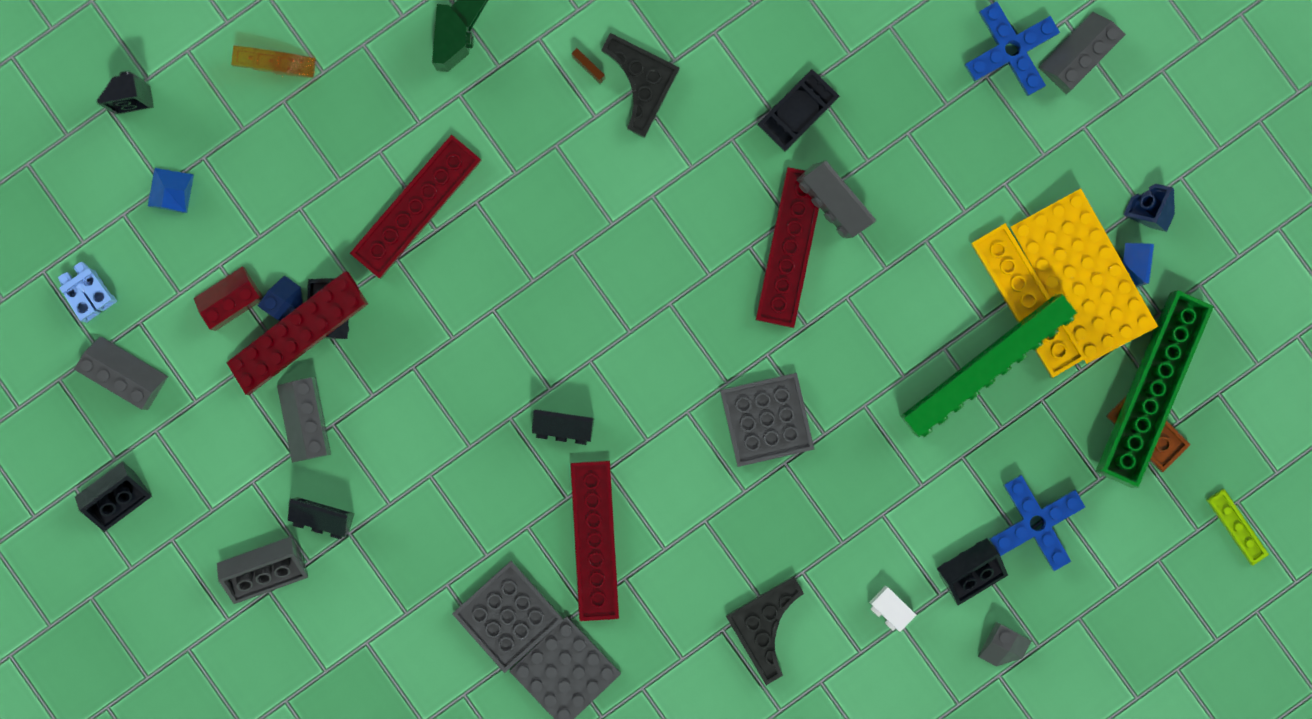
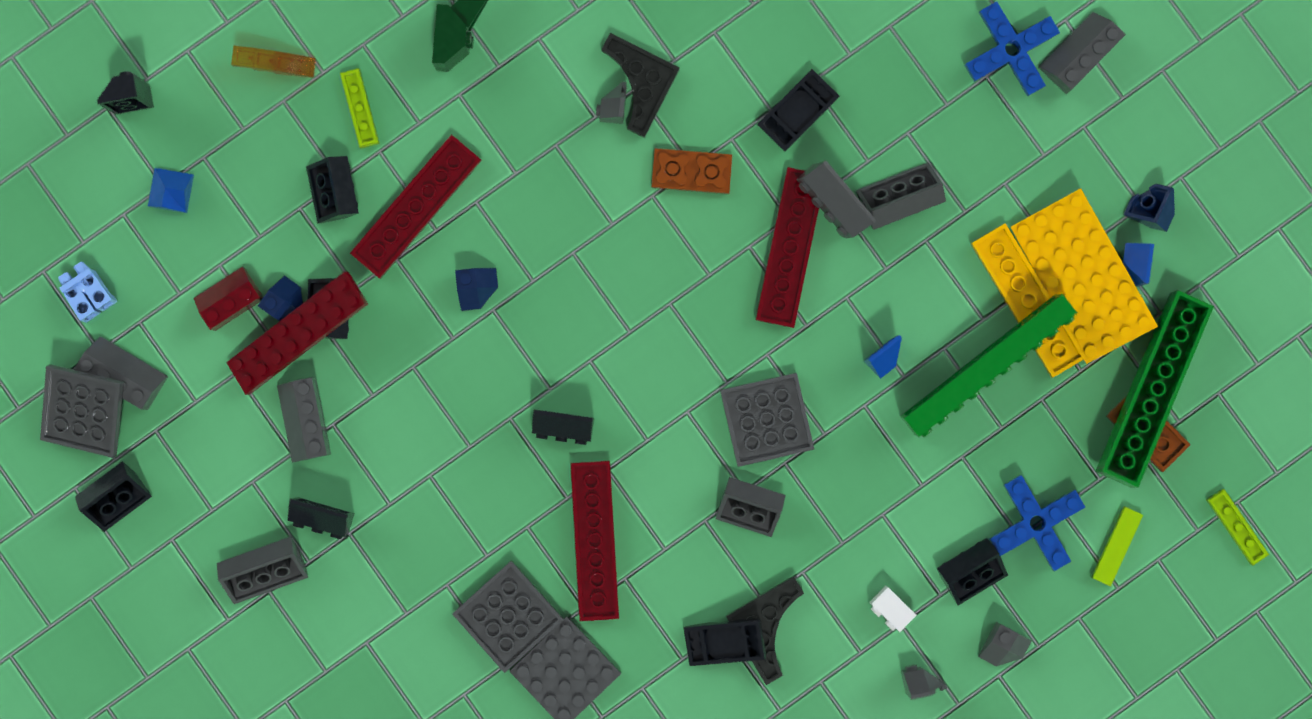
reddish brown tile [571,48,605,84] -> none
none -> dark grey plate [40,364,124,458]
none -> black slope [306,156,359,224]
none -> lime tile [340,68,380,149]
none -> dark blue slope [455,268,498,311]
none -> dark grey slope [596,82,627,124]
none -> dark orange piece [652,148,732,194]
none -> black slope [683,619,766,666]
none -> dark grey slope [716,477,786,537]
none -> dark grey slope [856,162,946,230]
none -> blue slope [864,335,902,379]
none -> dark grey slope [901,665,947,700]
none -> lime tile [1091,506,1143,587]

